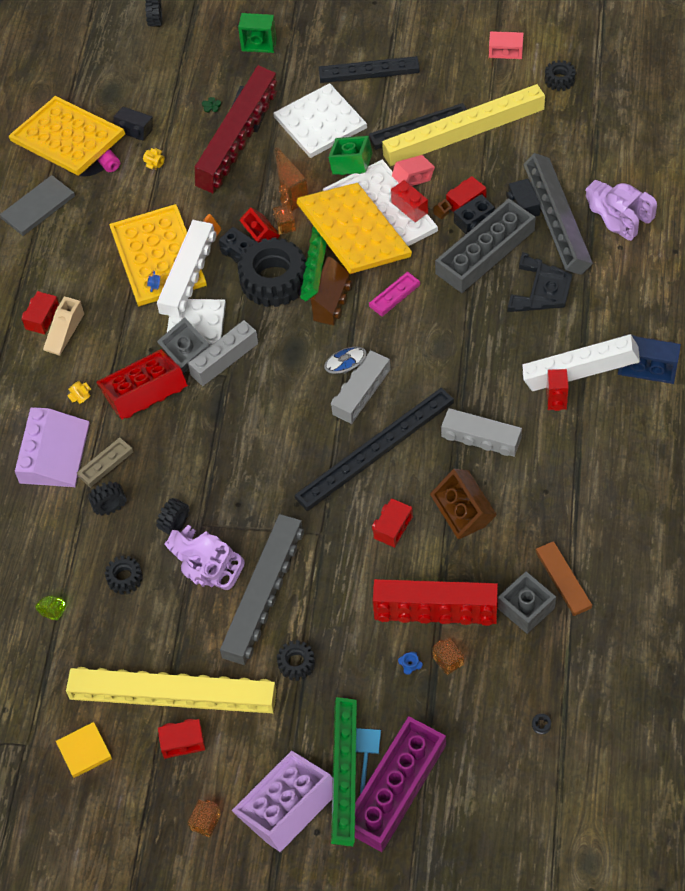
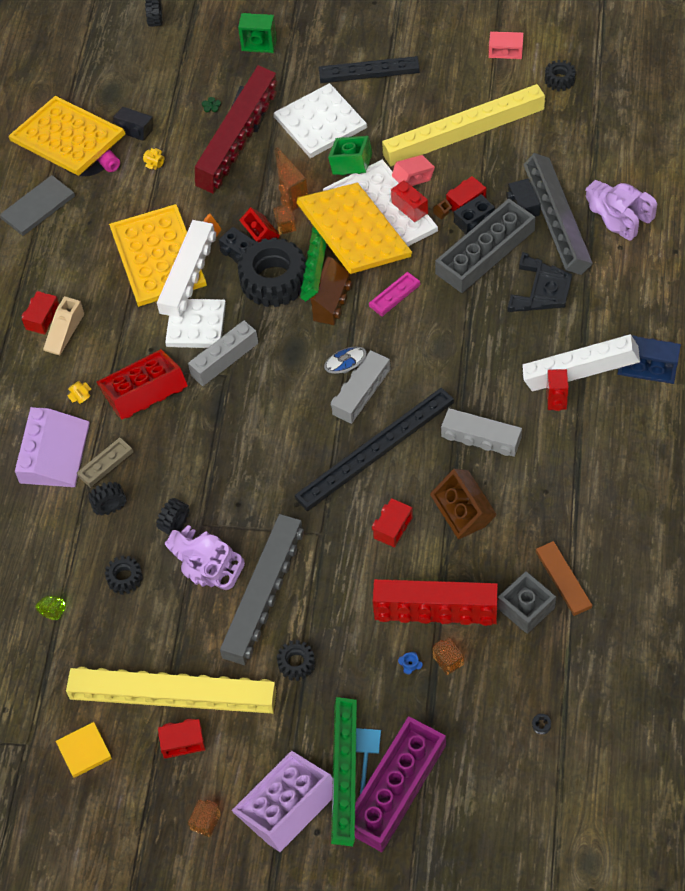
blue plate [147,271,160,292] -> none
dark grey brick [157,317,210,373] -> none
black plate [369,103,467,150] -> none

